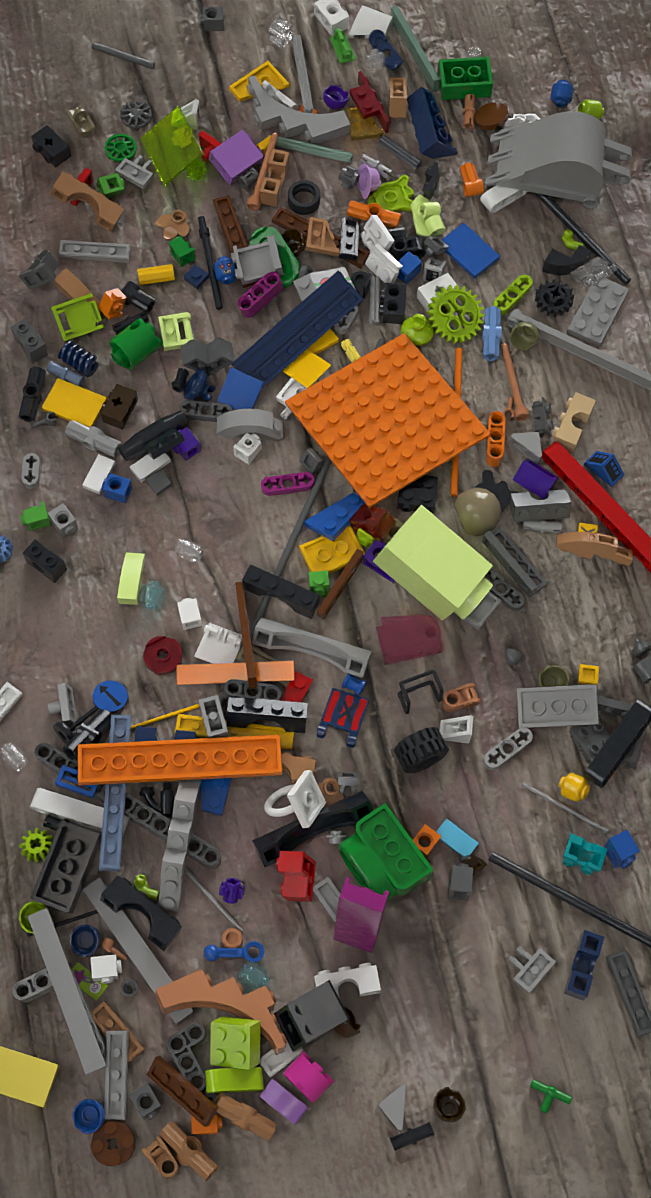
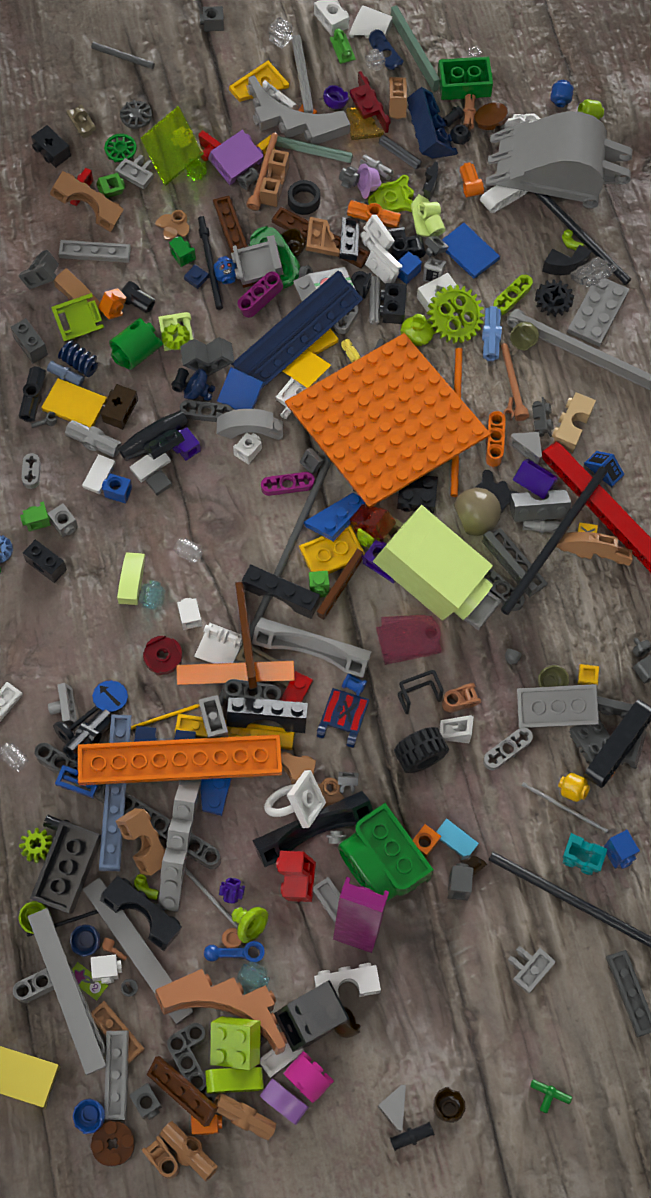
white beam [30,788,129,835] -> none
black pin [112,311,149,335] -> none
yellow axle [137,264,175,285] -> none
black plant [139,783,174,817] -> none
white slope [171,99,200,130] -> none
dark blue arch [564,930,605,1001] -> none
none -> medium nougat arch [115,808,166,876]
none -> lime gear [161,323,190,350]
none -> lime hair [231,907,268,943]
none -> black pin [442,106,464,127]
none -> black plate [450,125,471,145]
none -> black piece [501,466,608,615]

